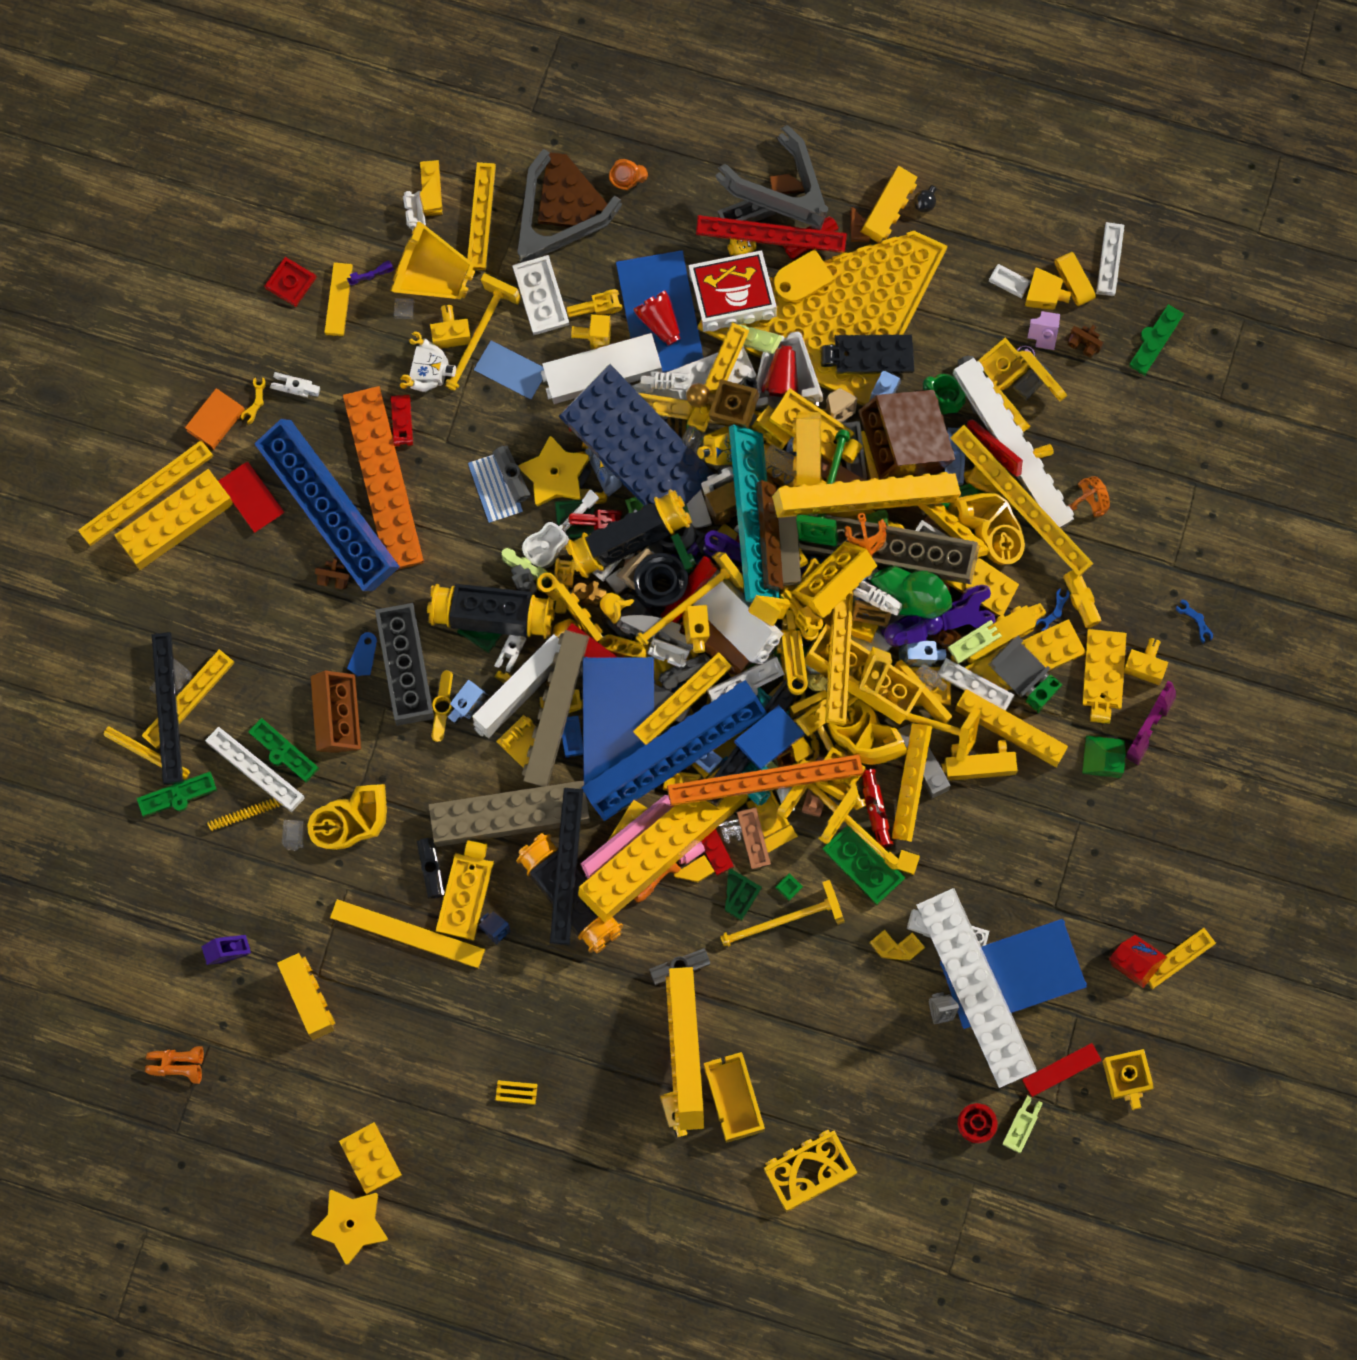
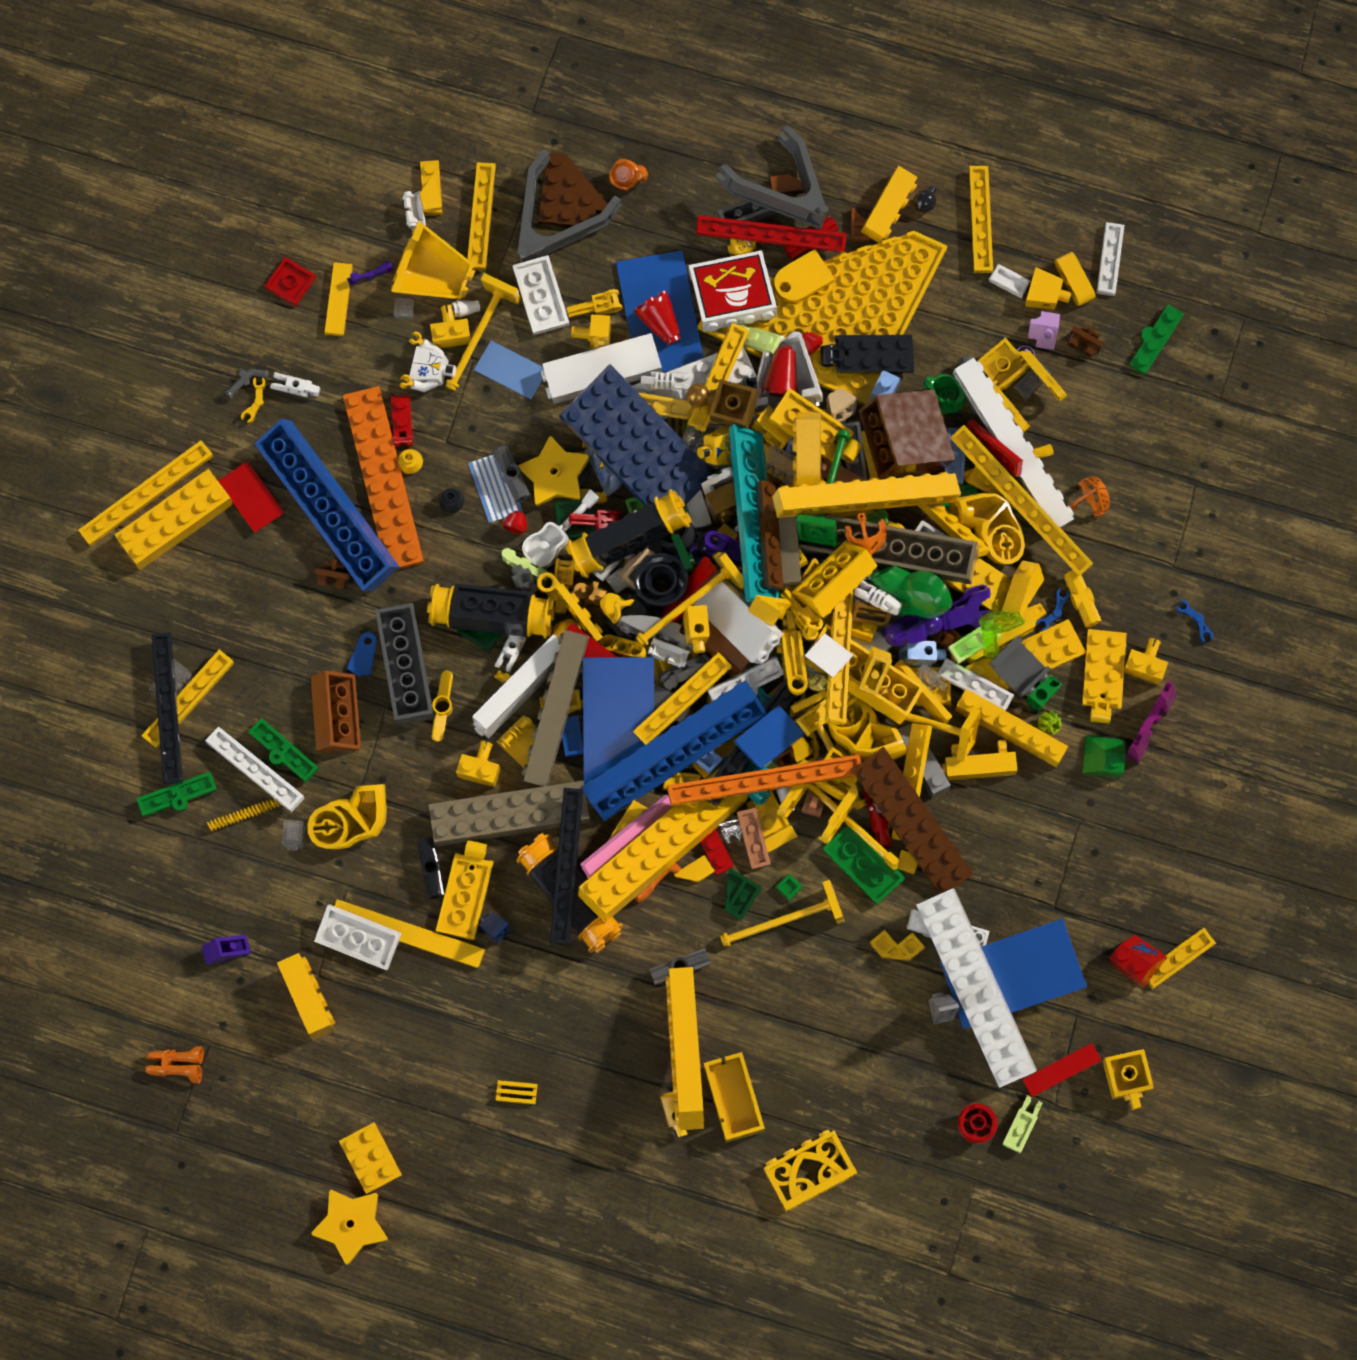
yellow axle [104,727,190,780] -> none
orange piece [185,388,245,450] -> none
light blue torso [448,680,489,724] -> none
bright pink cone [678,842,705,864] -> none
none -> dark grey piece [224,368,269,399]
none -> white plate [314,904,402,970]
none -> yellow cone [398,449,423,474]
none -> black cone [438,488,464,513]
none -> white cone [451,300,480,319]
none -> yellow brick [456,741,500,788]
none -> red cone [502,511,527,534]
none -> red cone [802,331,823,356]
none -> white sticker [805,634,853,677]
none -> reddish brown plate [851,747,973,894]
none -> yellow plate [969,166,993,273]
none -> clear neon green piece [979,611,1025,657]
none -> yellow slope [1001,561,1044,620]
none -> lime gear [1038,711,1062,735]

